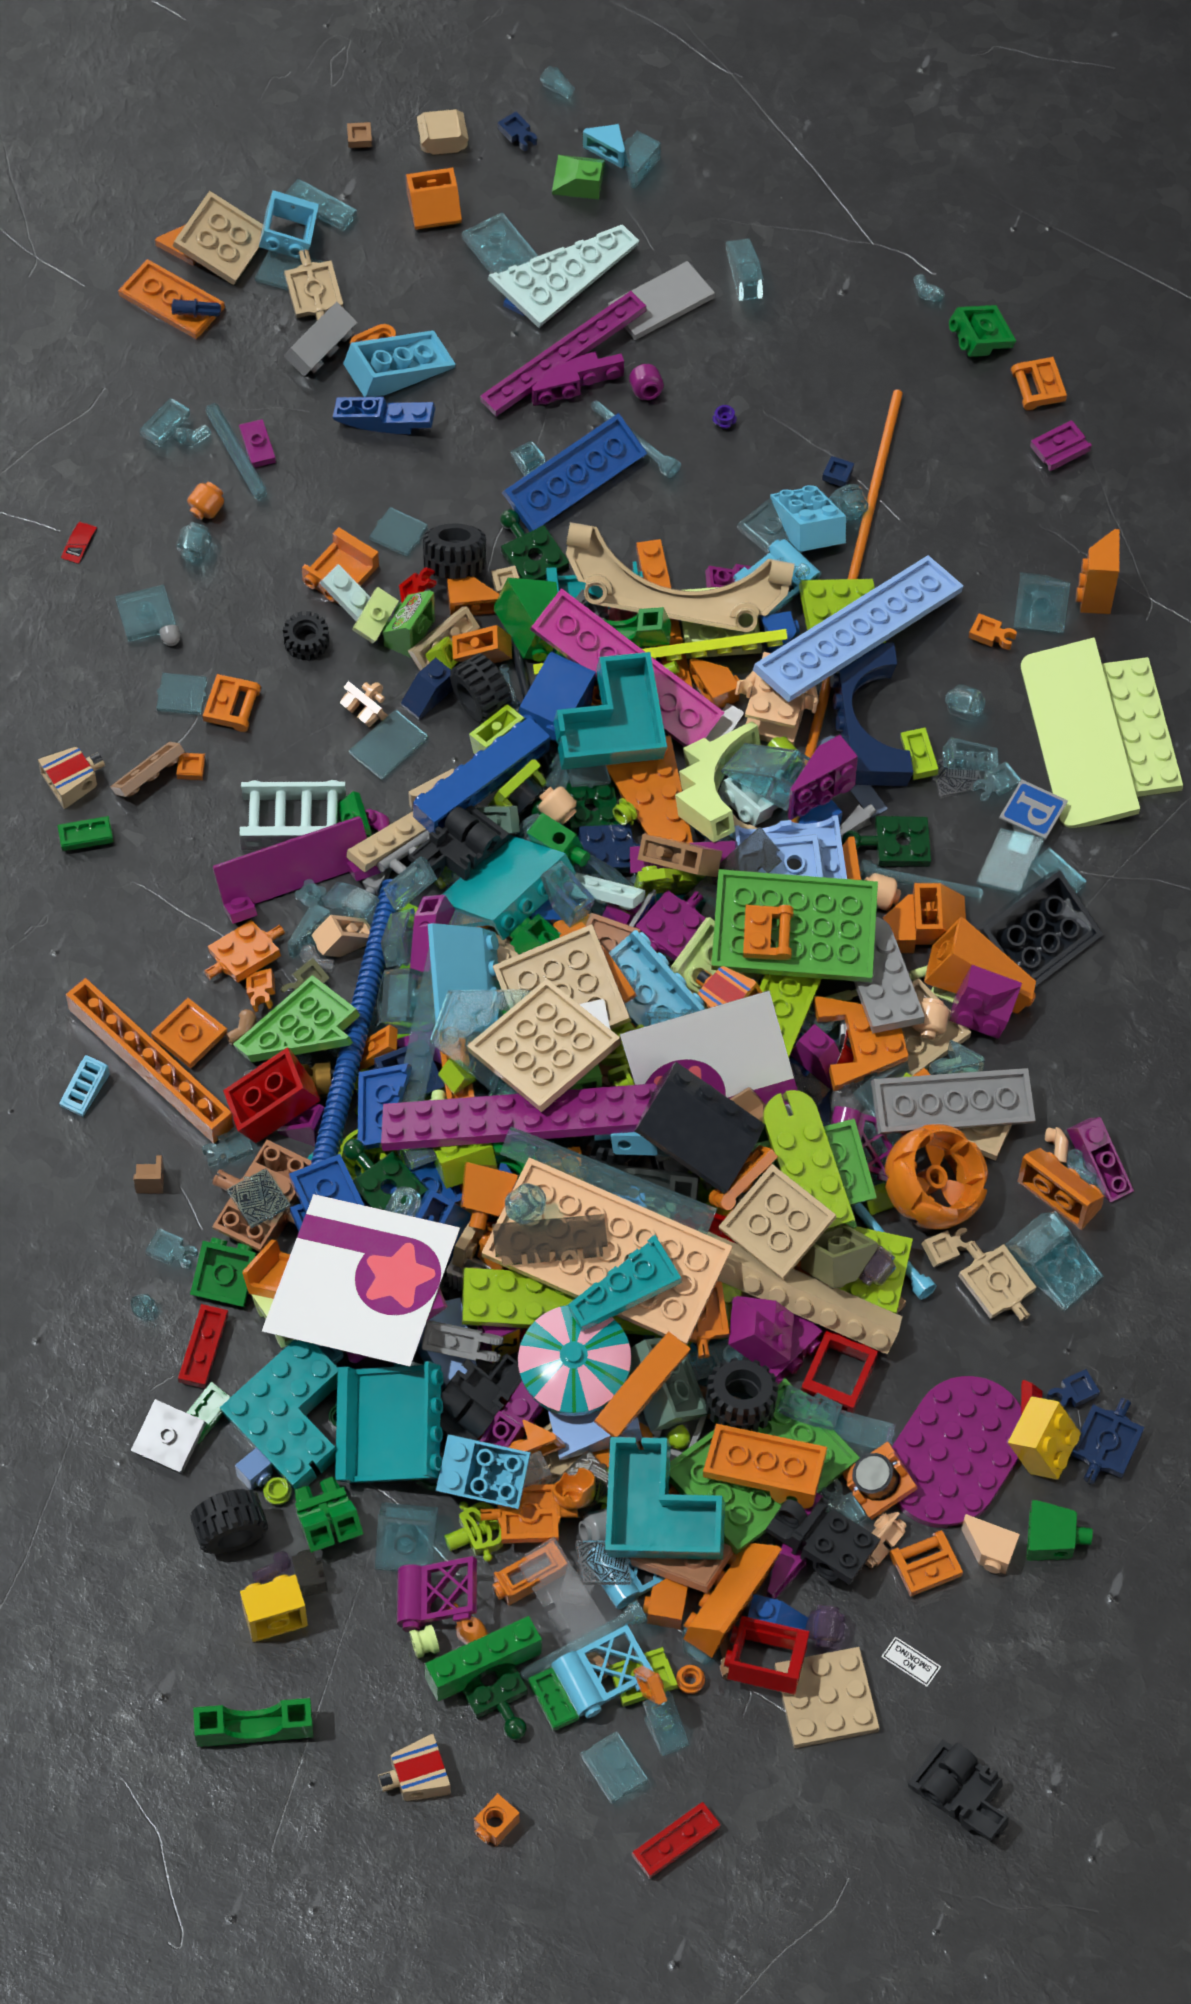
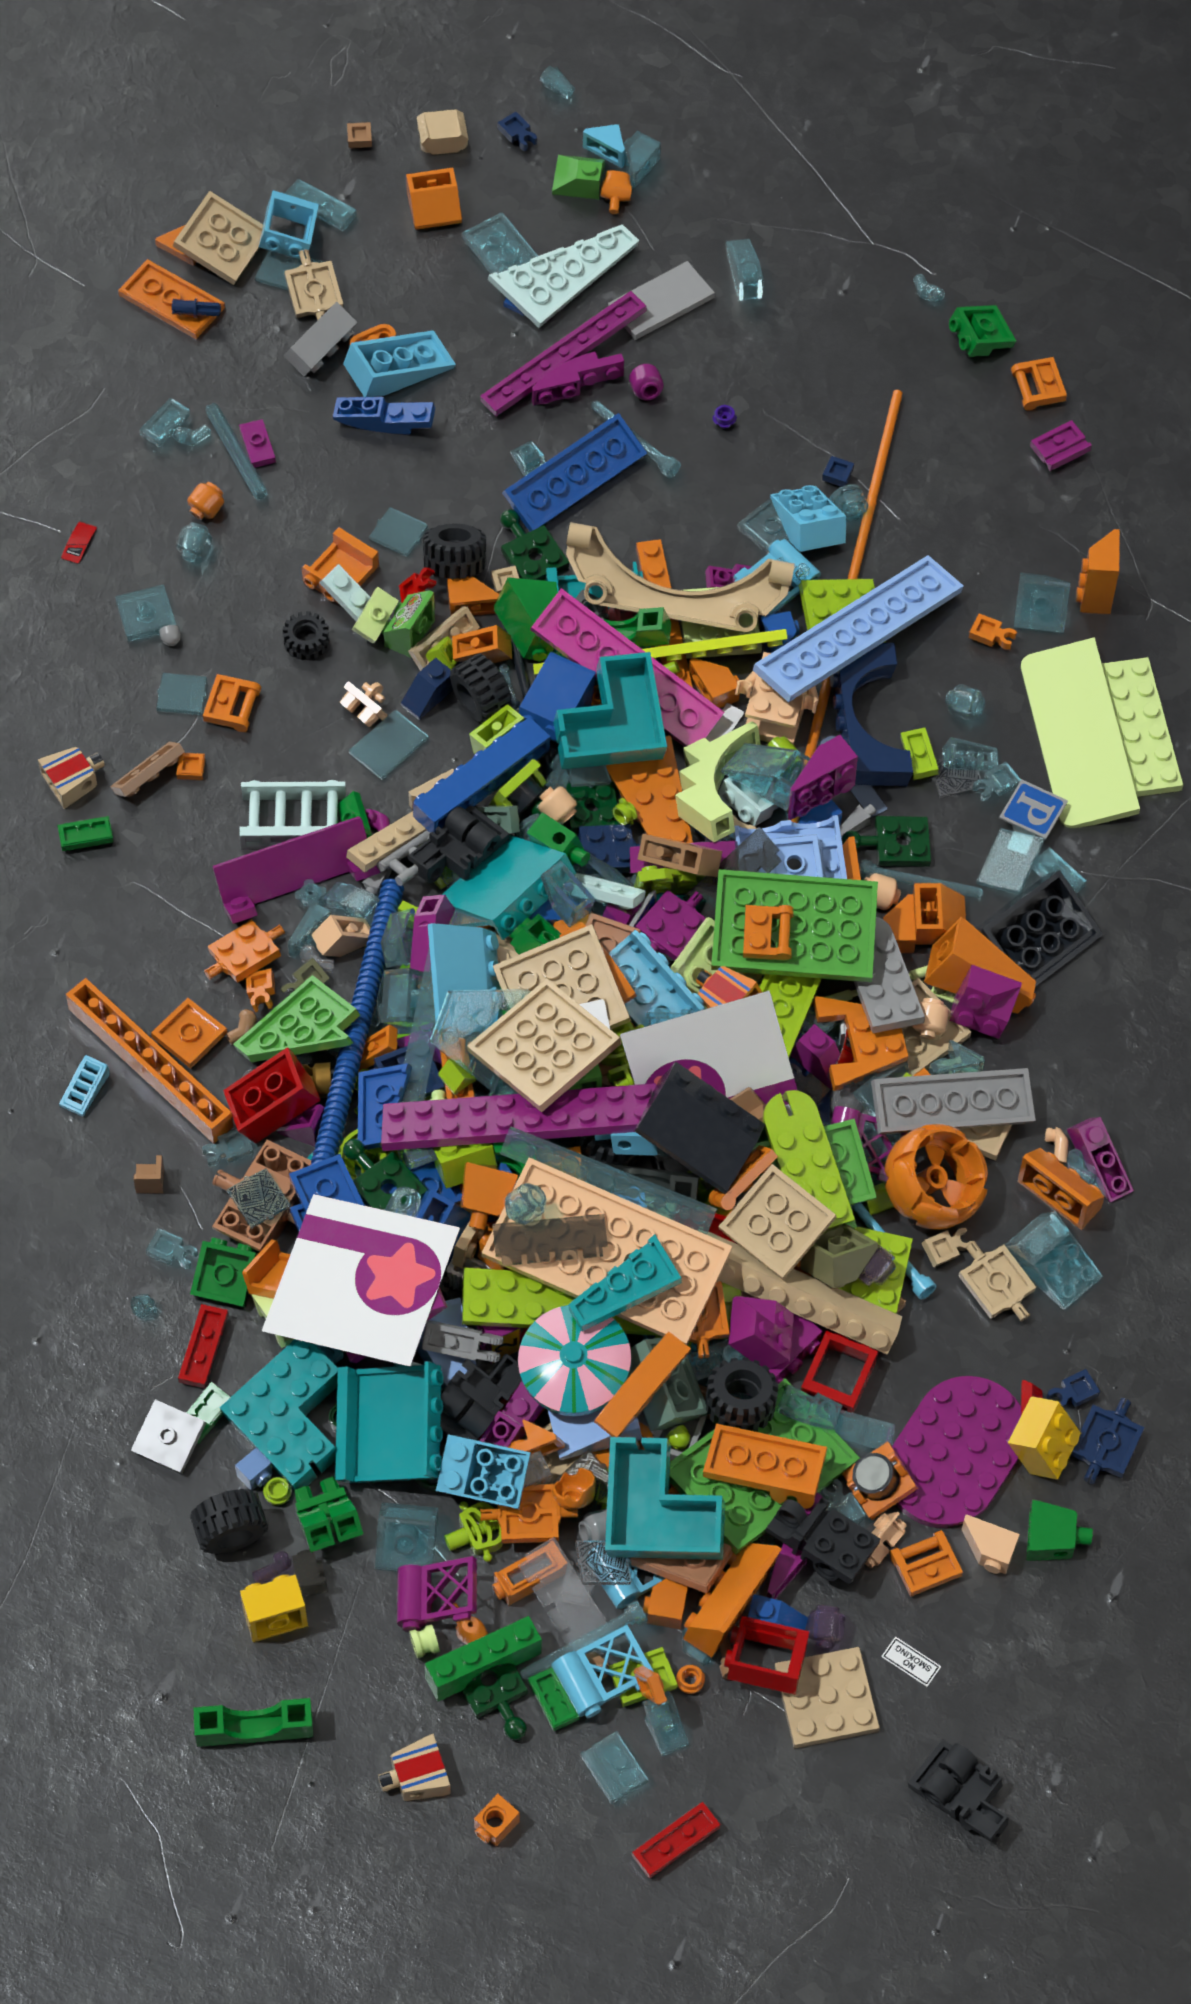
clear light blue plate [383,856,437,911] -> none
none -> orange piece [600,170,632,214]

